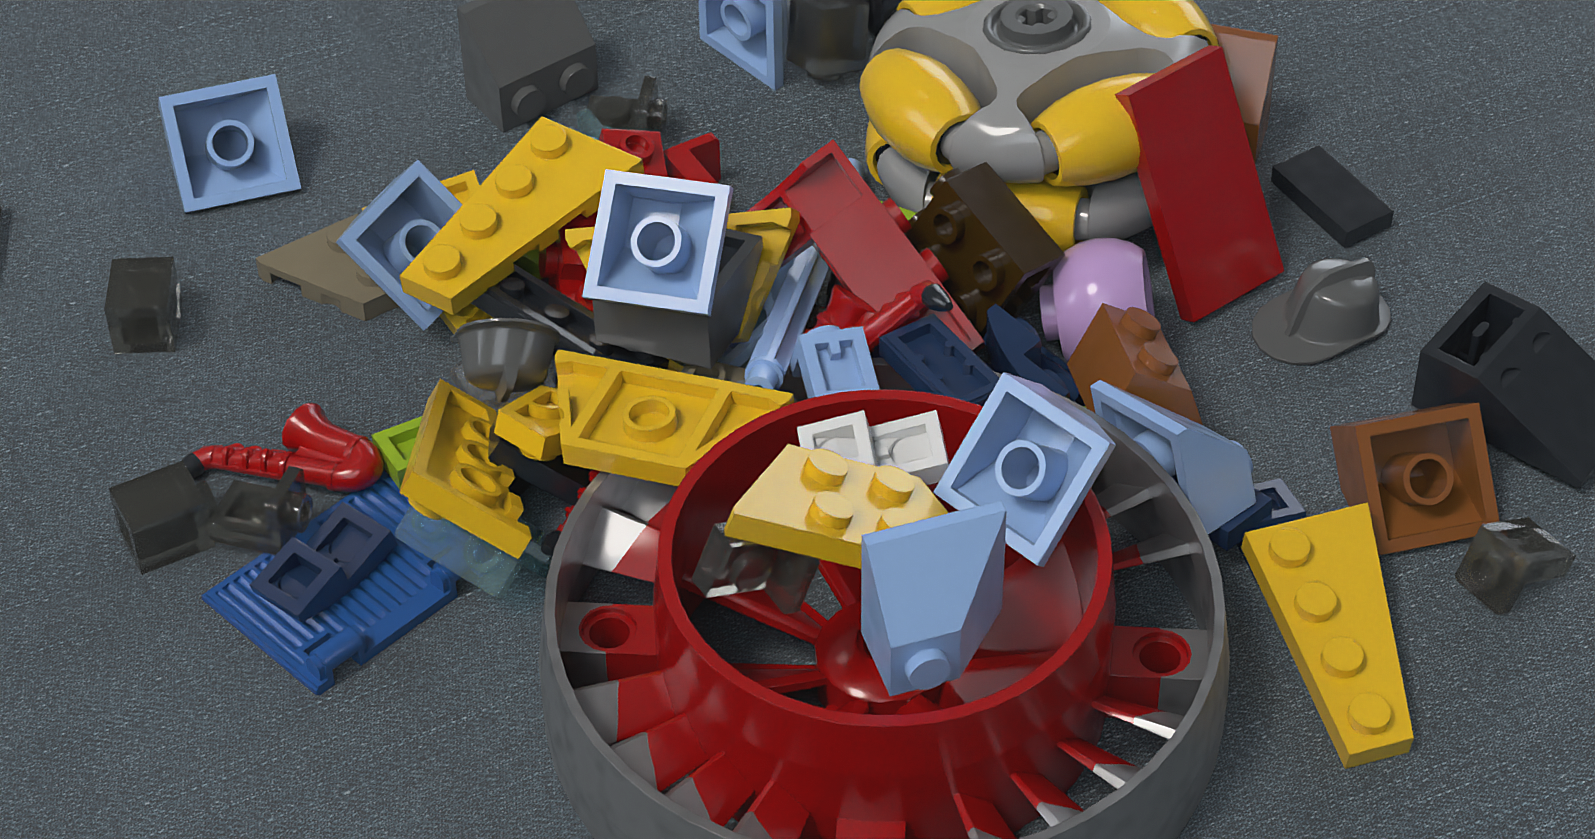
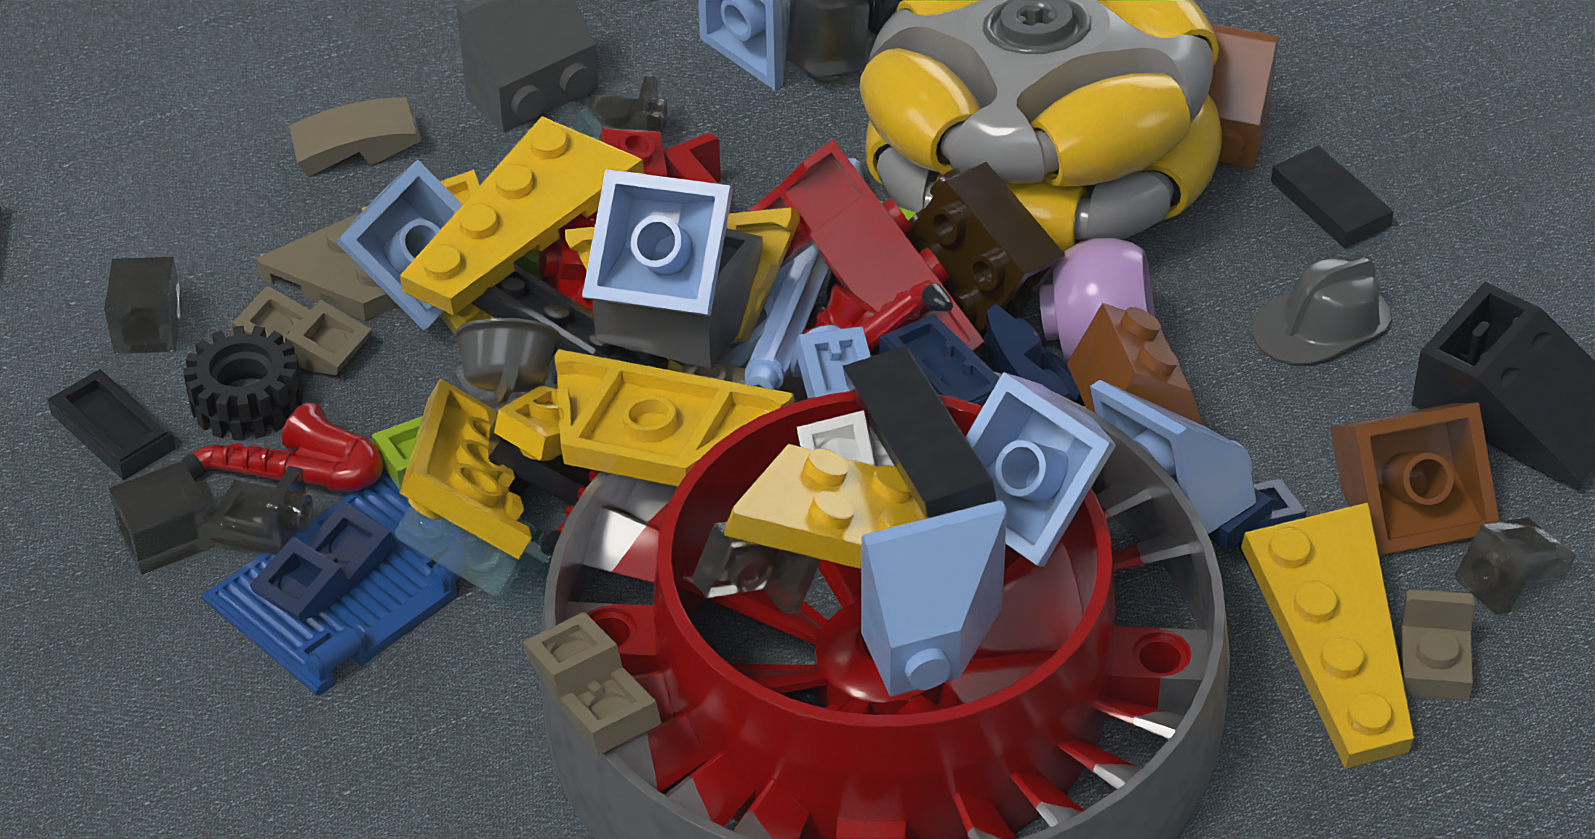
light blue slope [158,74,301,213] -> none
red tile [1115,45,1284,322] -> none
none -> black tile [48,369,176,480]
none -> black tyre [183,326,303,440]
none -> dark tan slope [231,286,372,375]
none -> dark tan slope [289,97,421,177]
none -> dark tan slope [522,612,662,756]
none -> black tile [842,346,997,519]
none -> dark tan bracket [1399,589,1475,701]

